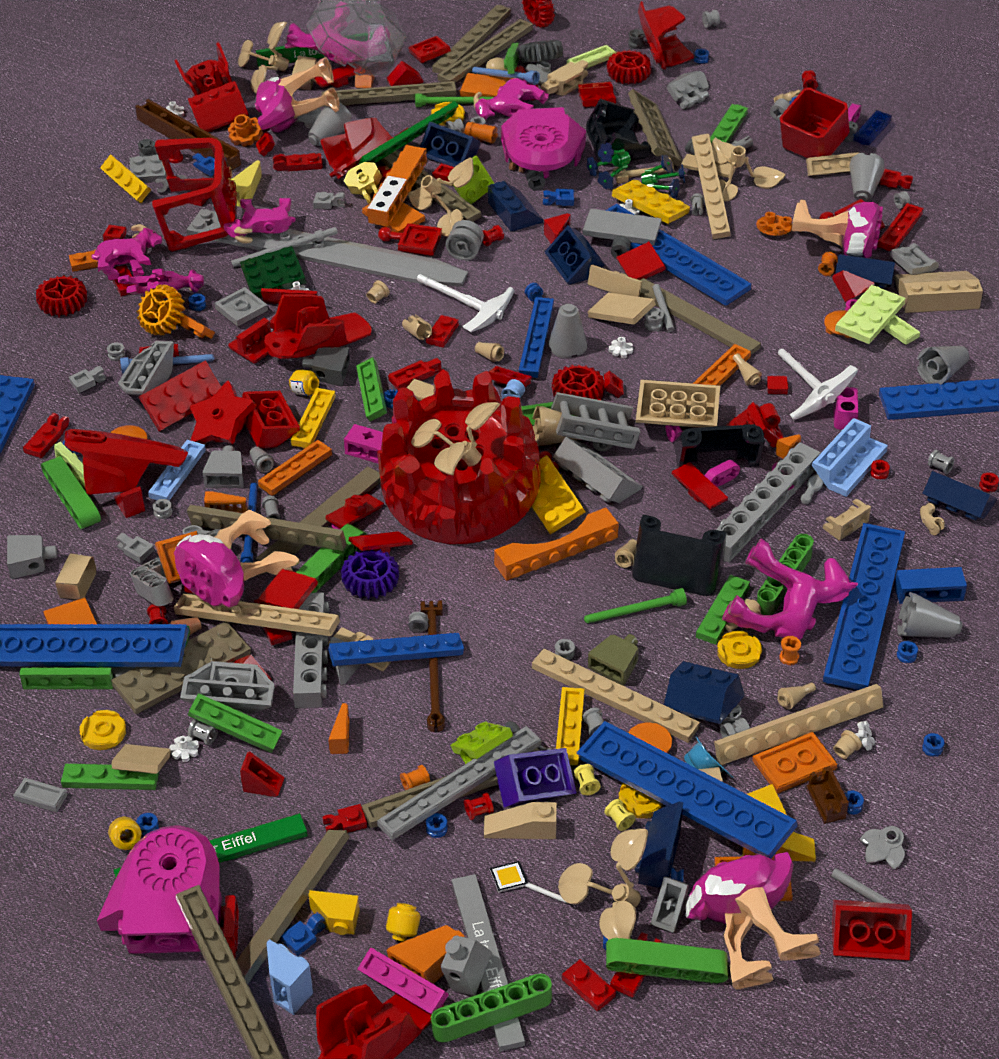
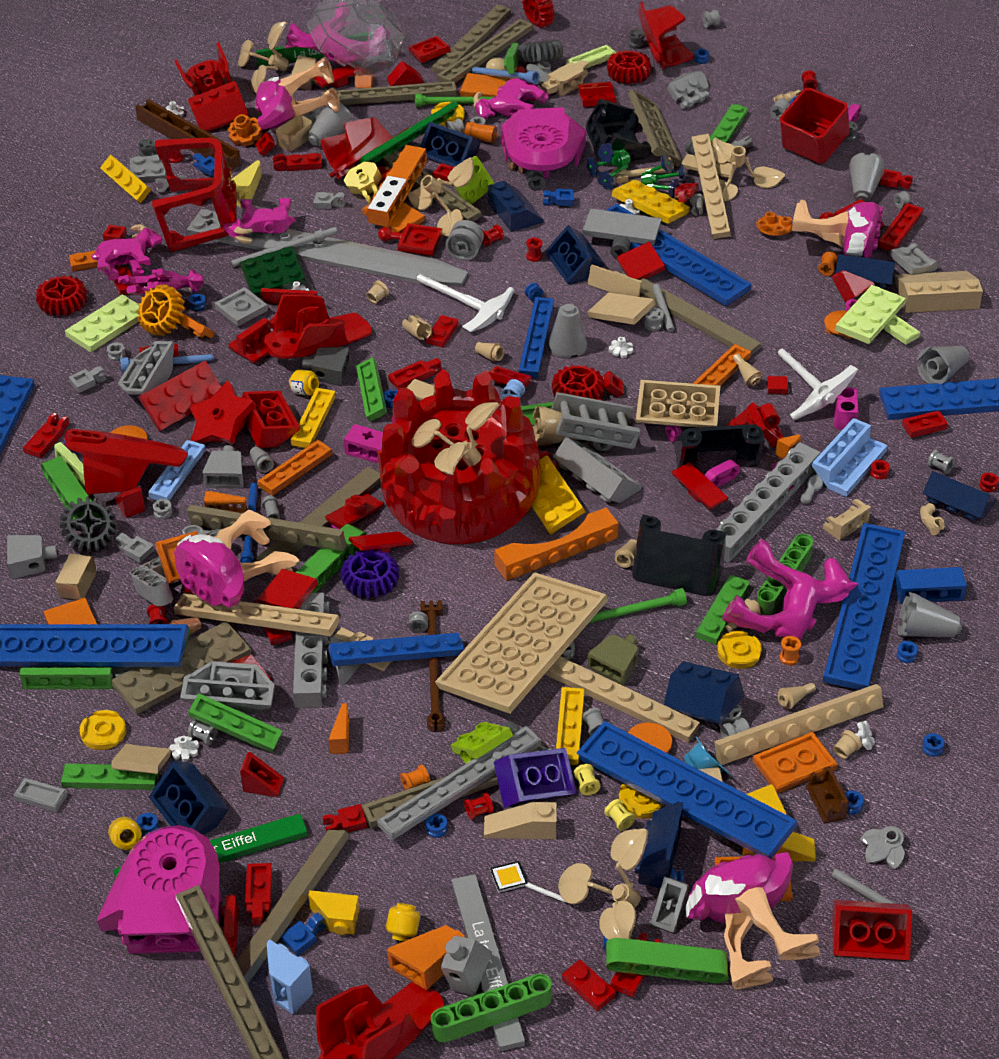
dark pink plate [357,947,449,1014] -> none
red slope [544,213,571,244] -> none
tan plate [806,152,859,176] -> none
clear blue plate [853,110,892,146] -> none
none -> dark grey gear [59,496,117,553]
none -> yellowish green plate [65,294,140,352]
none -> dark blue slope [149,760,229,835]
none -> red hinge [245,863,272,926]
none -> tan piece [275,116,312,152]
none -> tan plate [435,572,608,714]
none -> red bush [526,237,543,262]
none -> red hinge [675,183,699,202]
none -> red plate [902,411,948,438]

